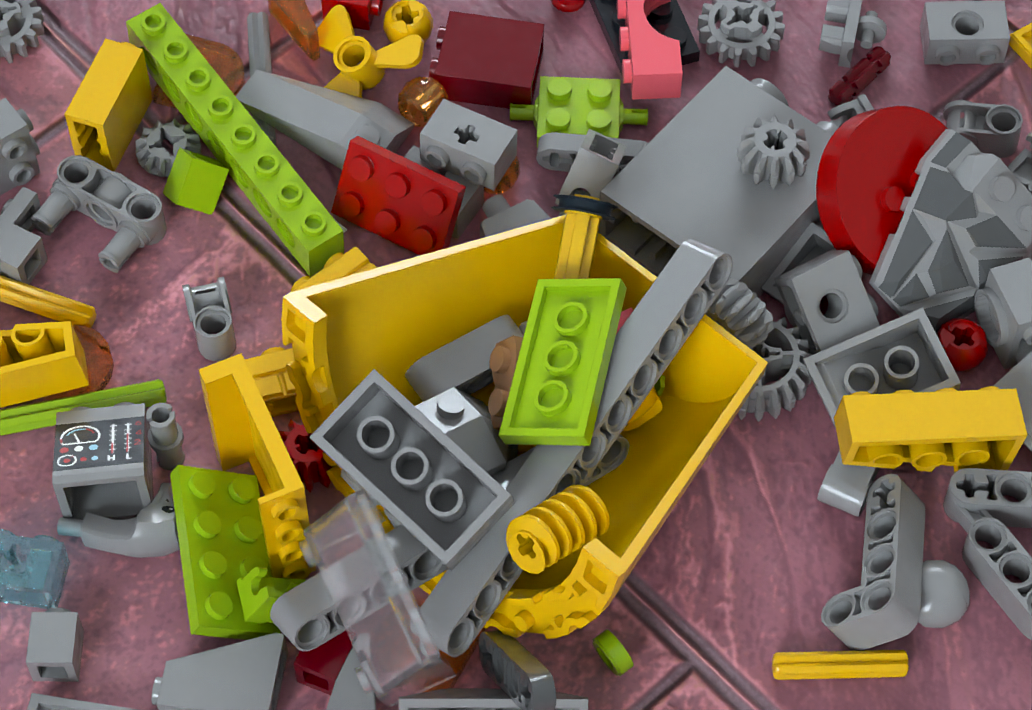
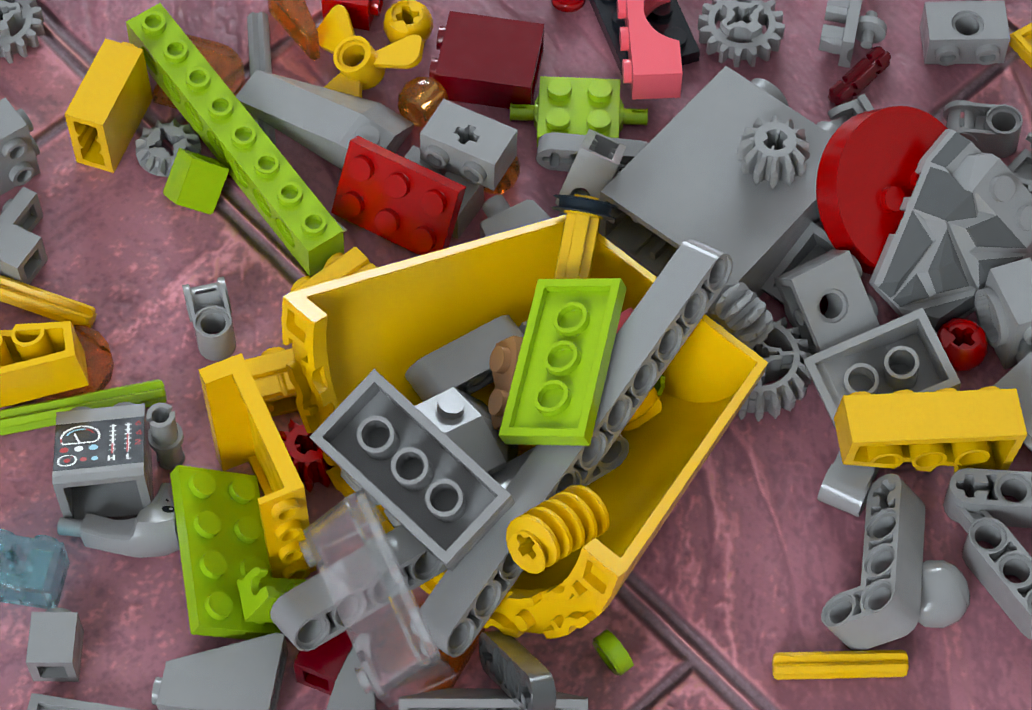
light grey piece [31,155,167,273] -> none

